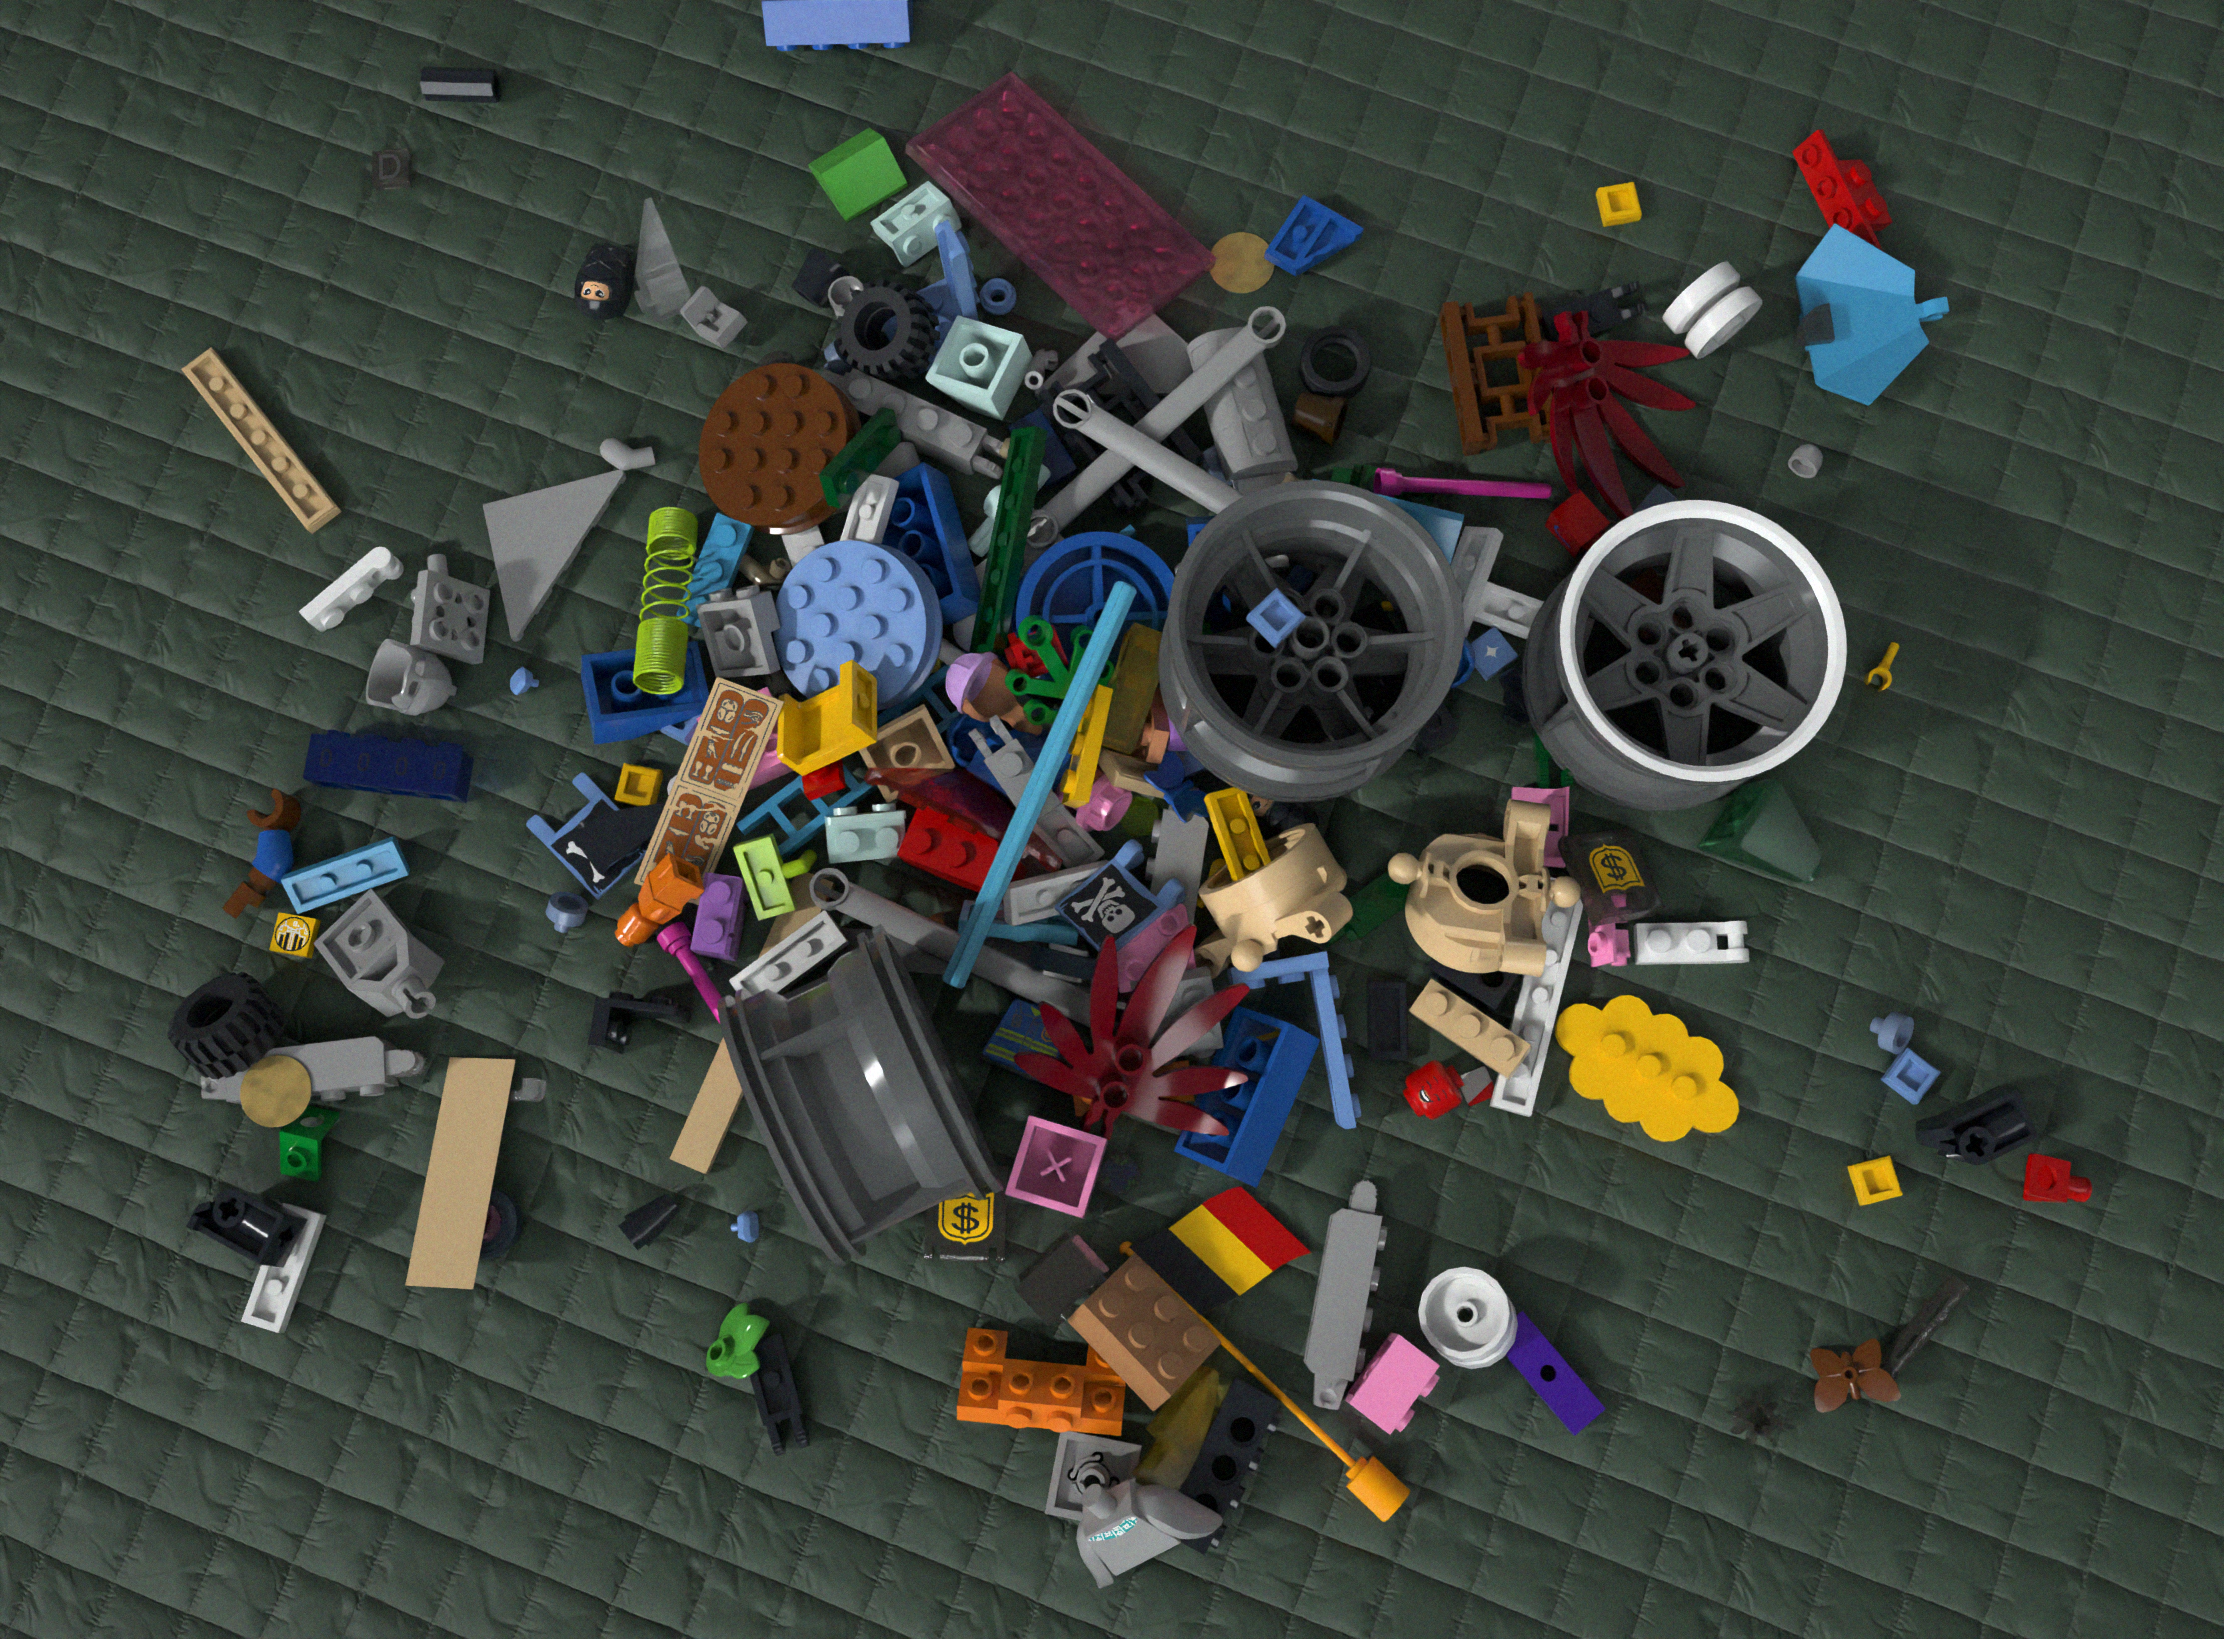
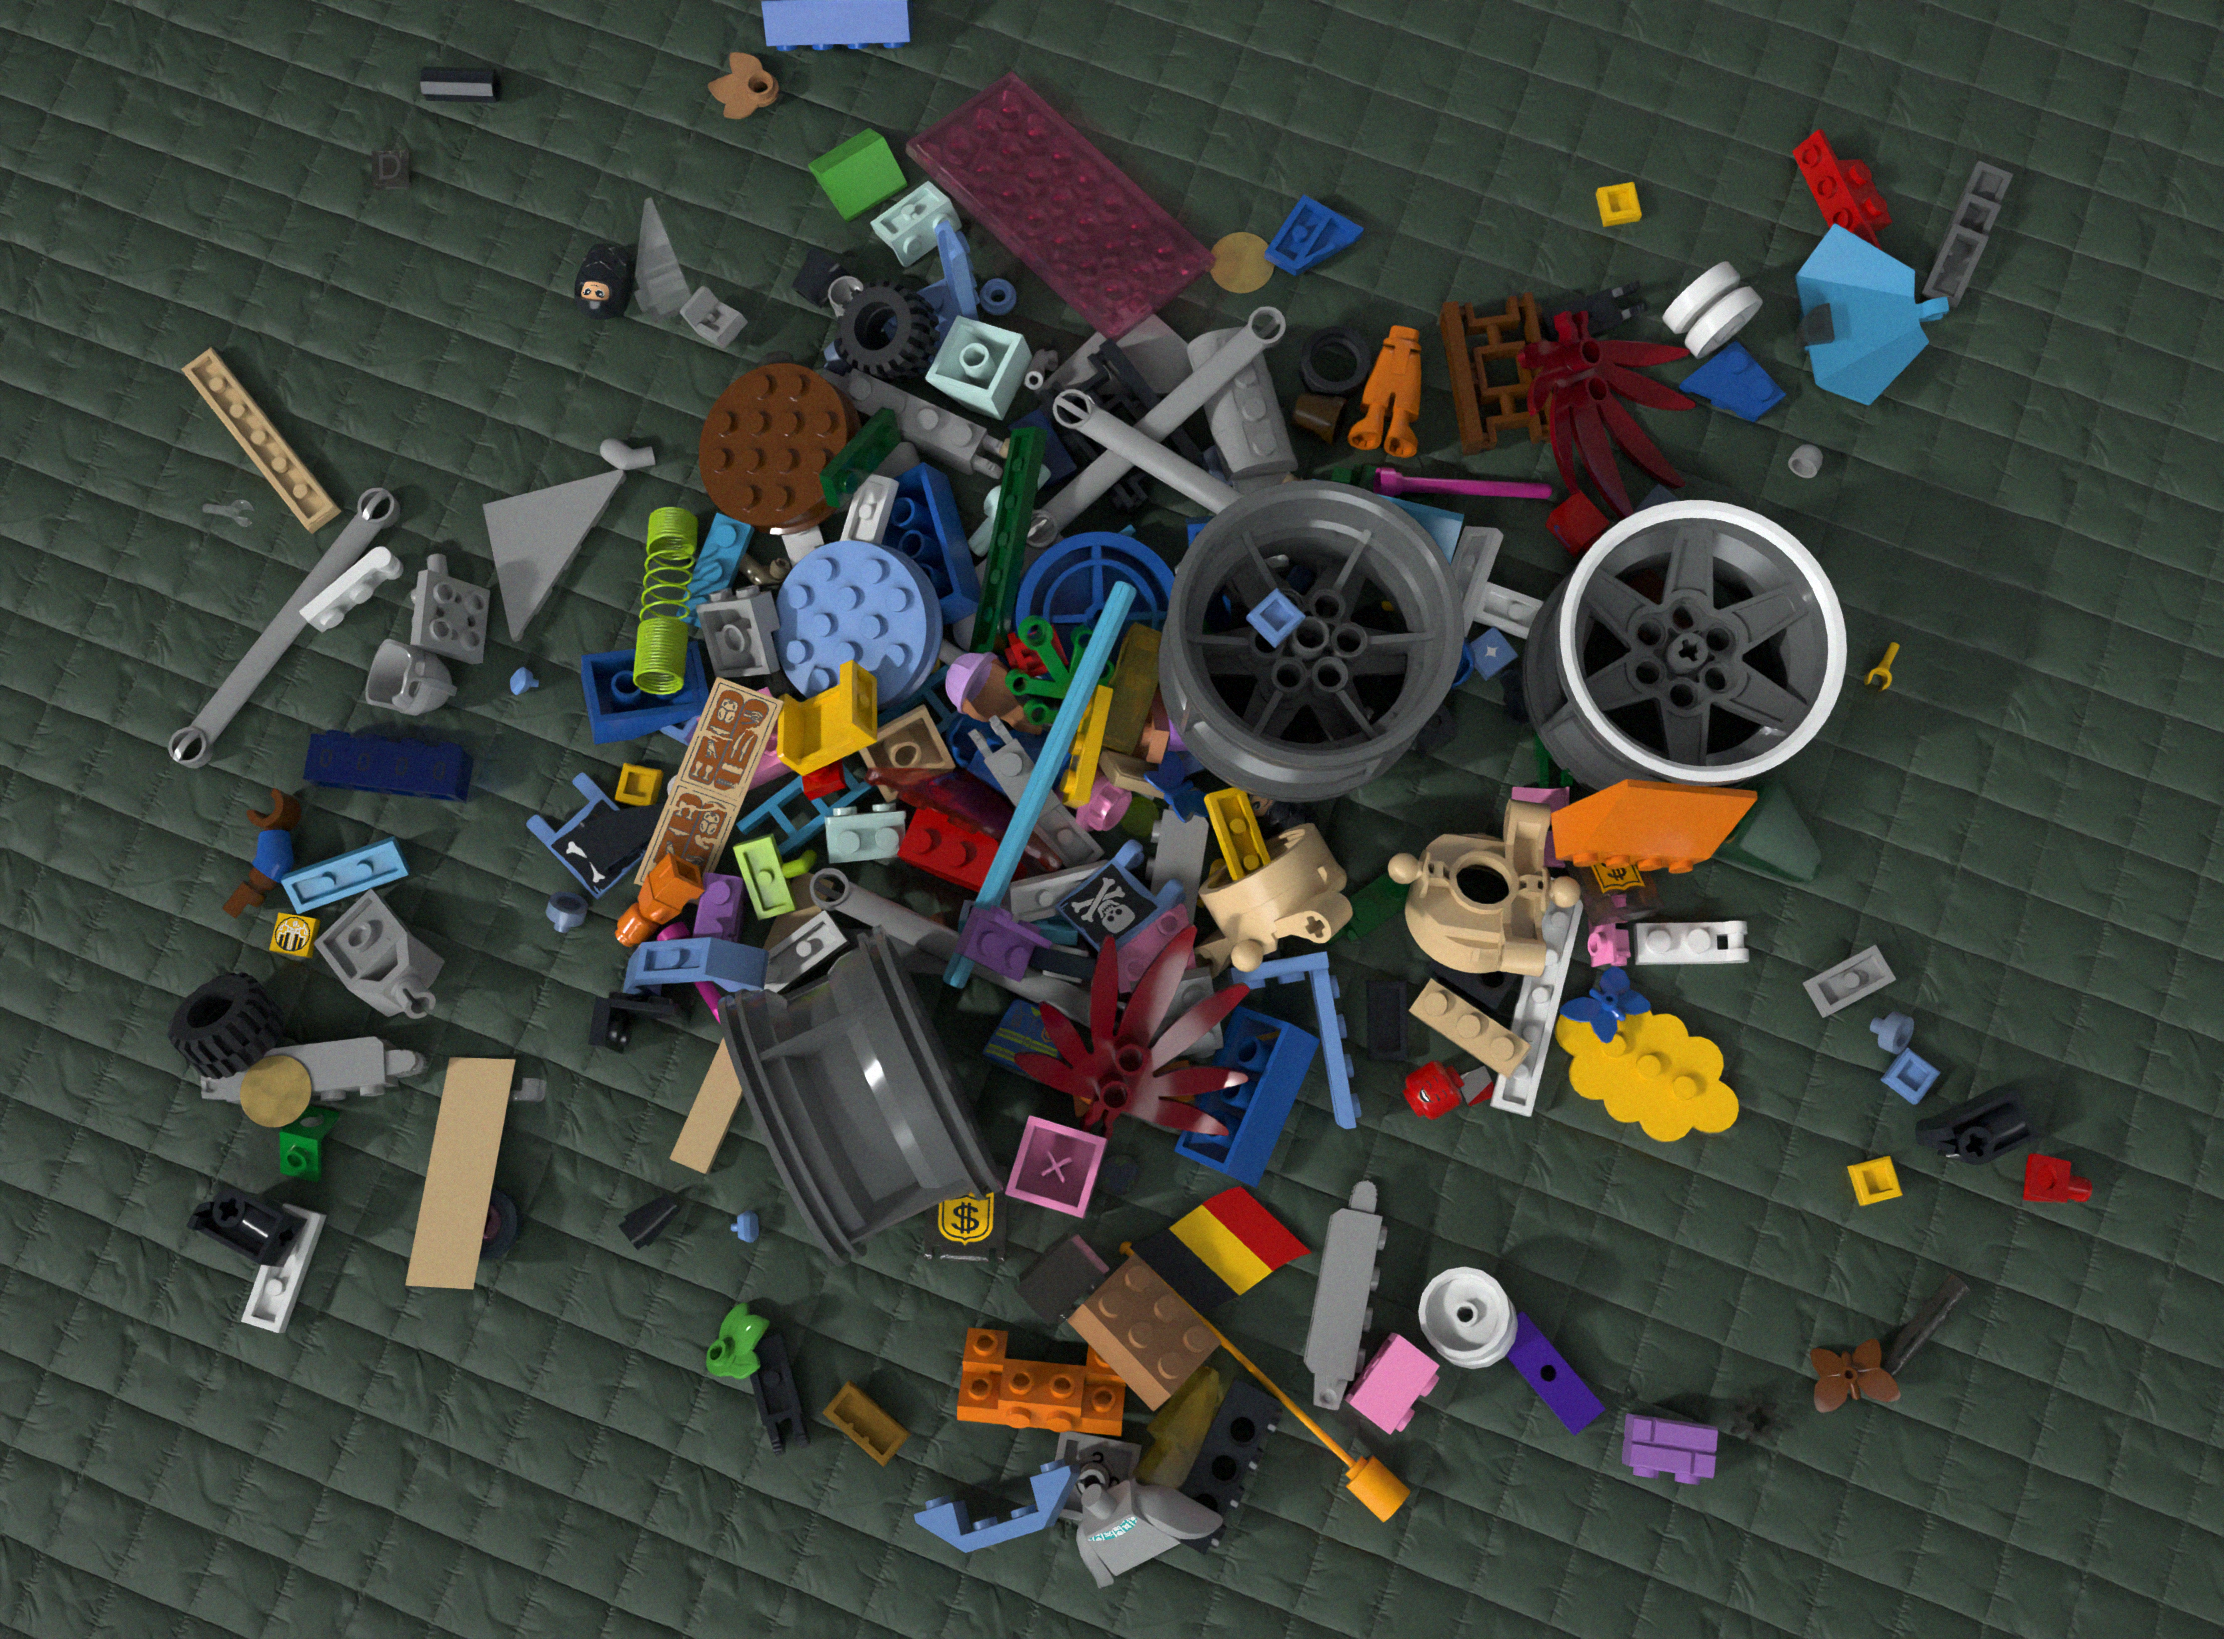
none -> light grey piece [168,488,401,768]
none -> clear hand [203,499,255,527]
none -> medium blue slope [623,937,769,998]
none -> medium nougat plate [708,52,779,119]
none -> pearl gold plate [822,1380,912,1467]
none -> medium blue slope [914,1459,1081,1553]
none -> medium lavender bracket [954,905,1052,982]
none -> orange piece [1347,325,1422,458]
none -> orange slope [1551,779,1757,874]
none -> blue piece [1560,966,1651,1044]
none -> medium lavender brick [1622,1413,1718,1485]
none -> blue wing [1679,340,1786,422]
none -> light grey plate [1803,945,1896,1018]
none -> dark grey slope [1921,160,2013,308]

